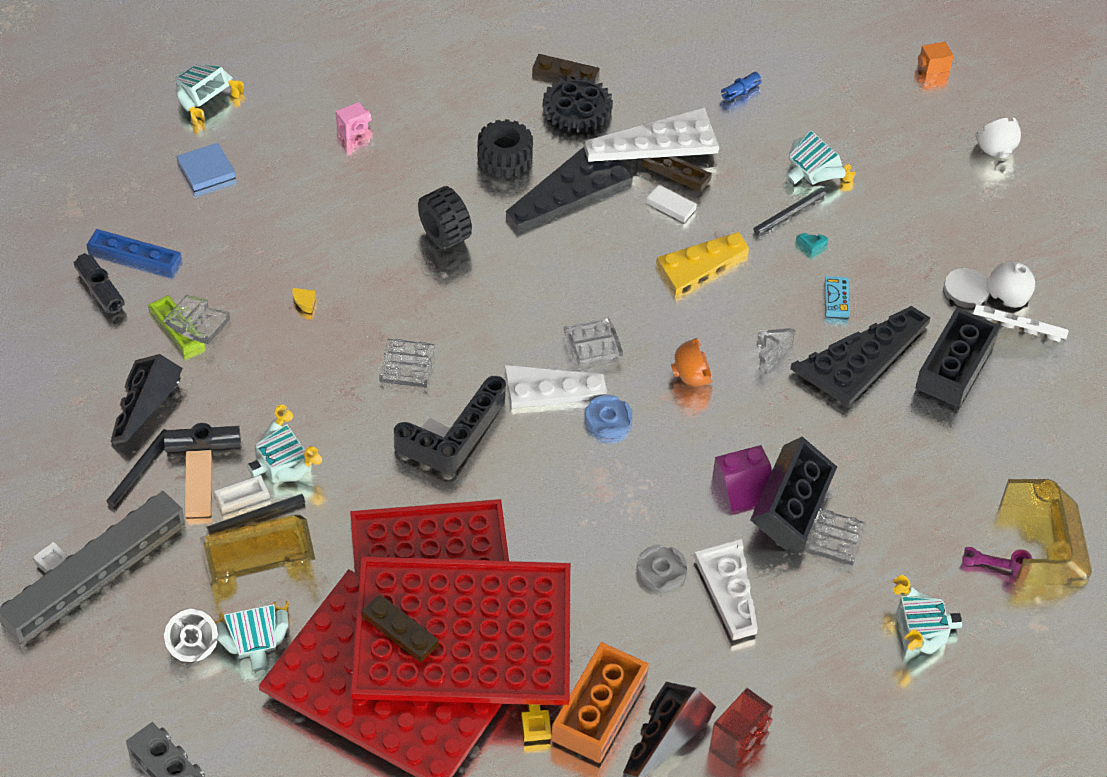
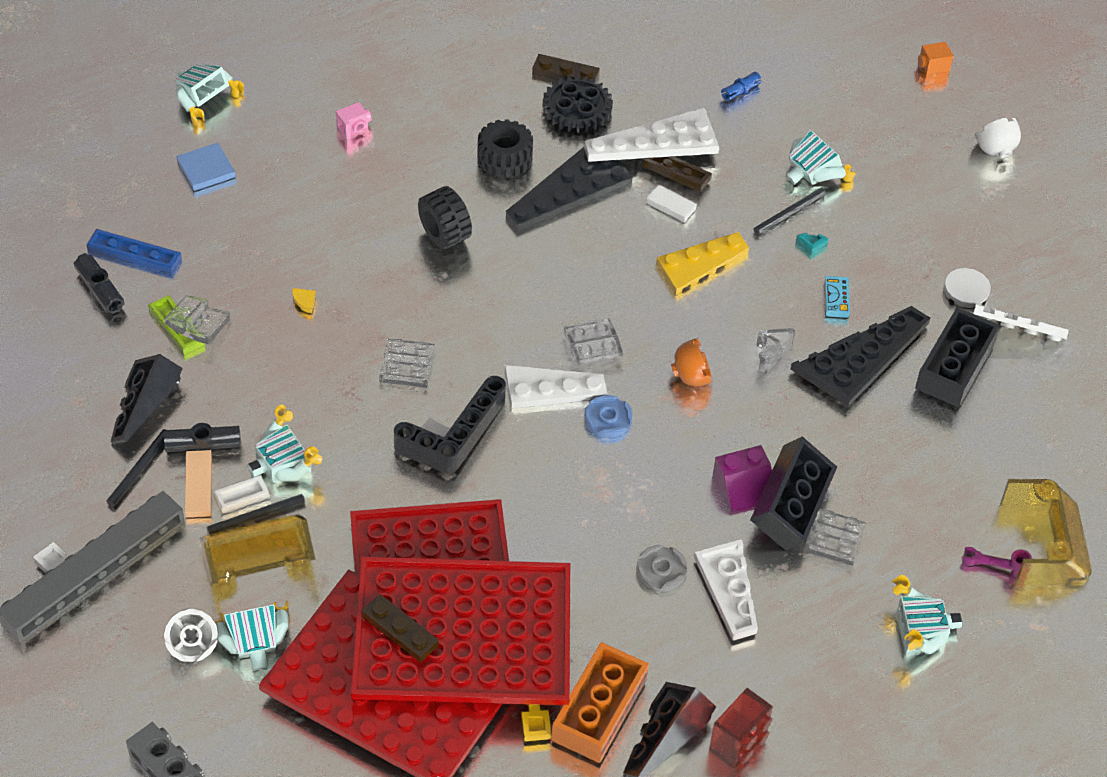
white cylinder [987,261,1035,308] -> none

